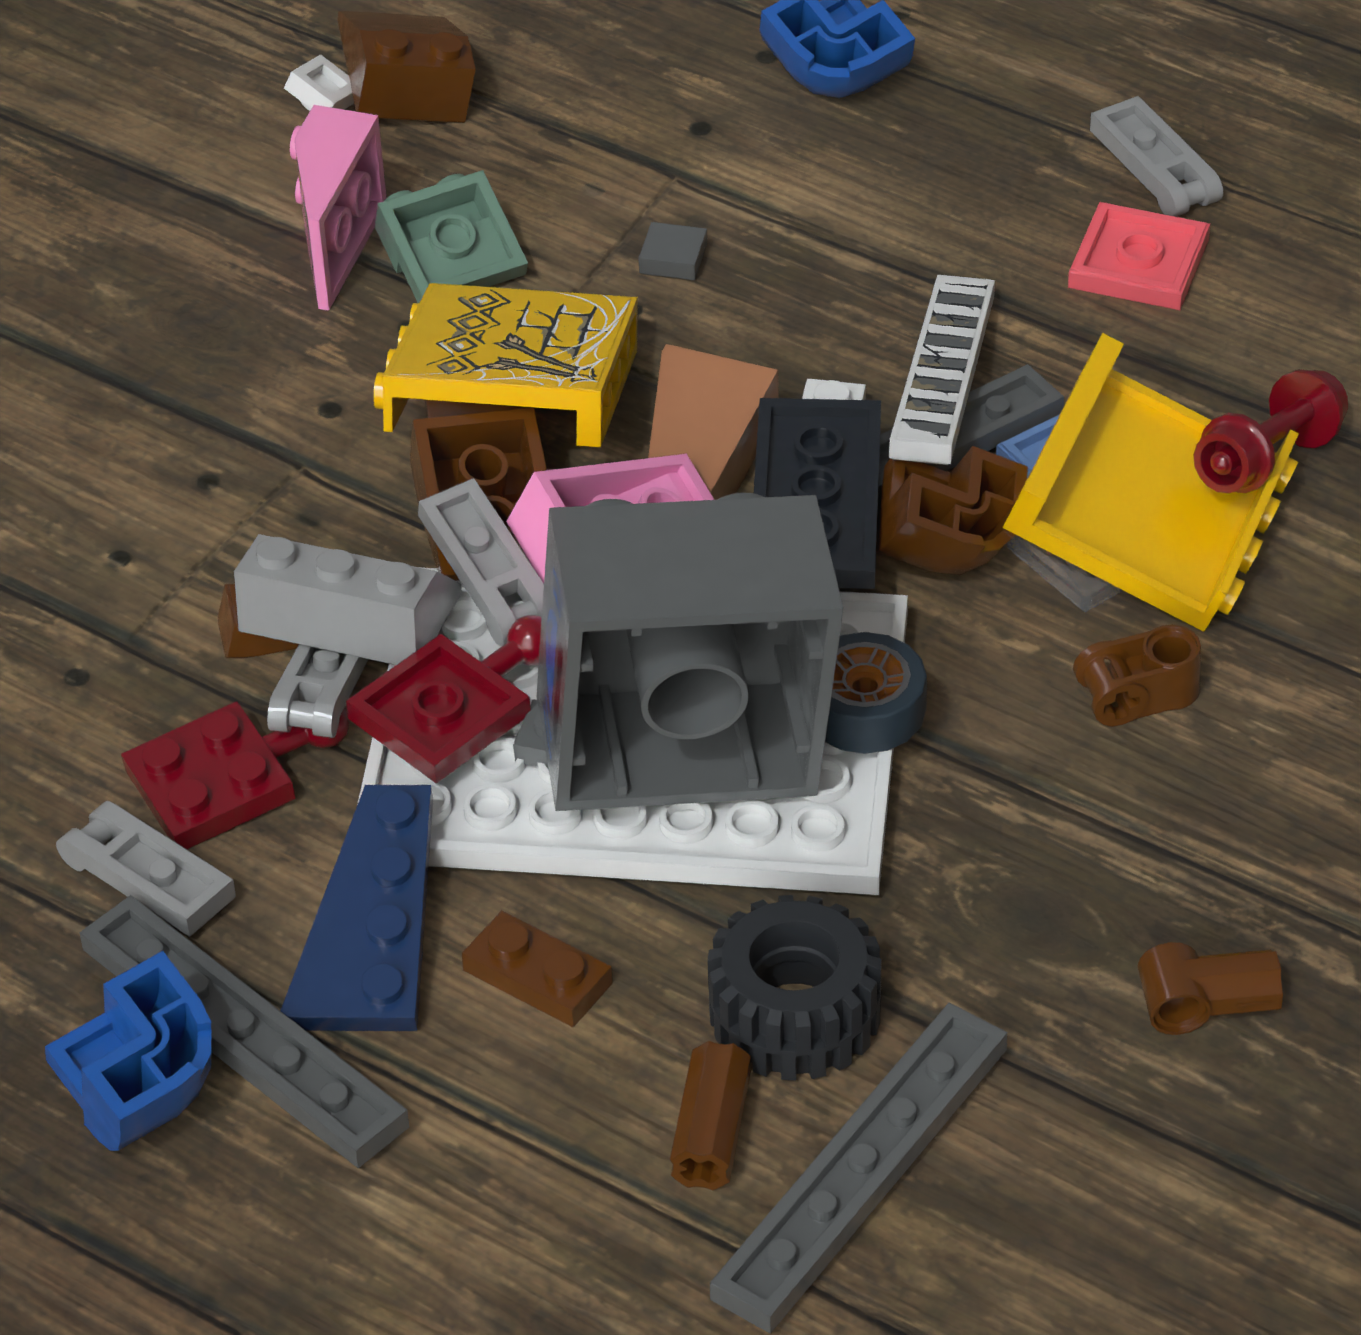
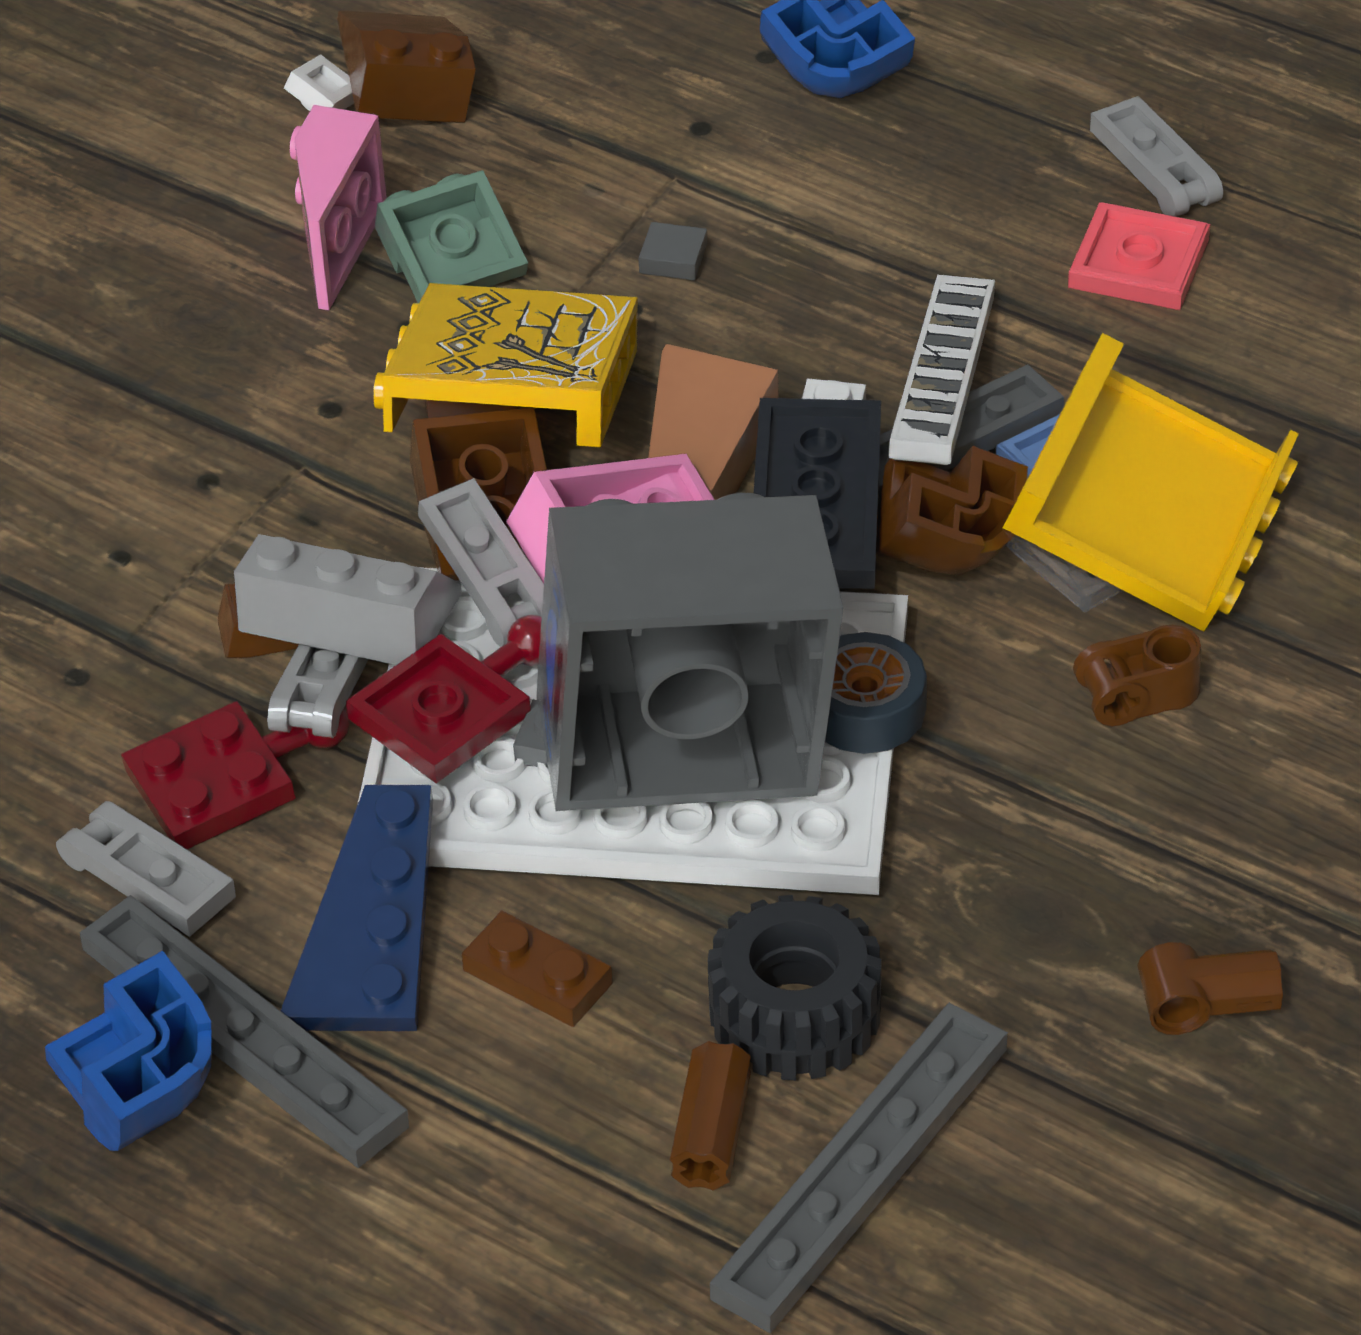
dark red piece [1193,369,1348,493] -> none

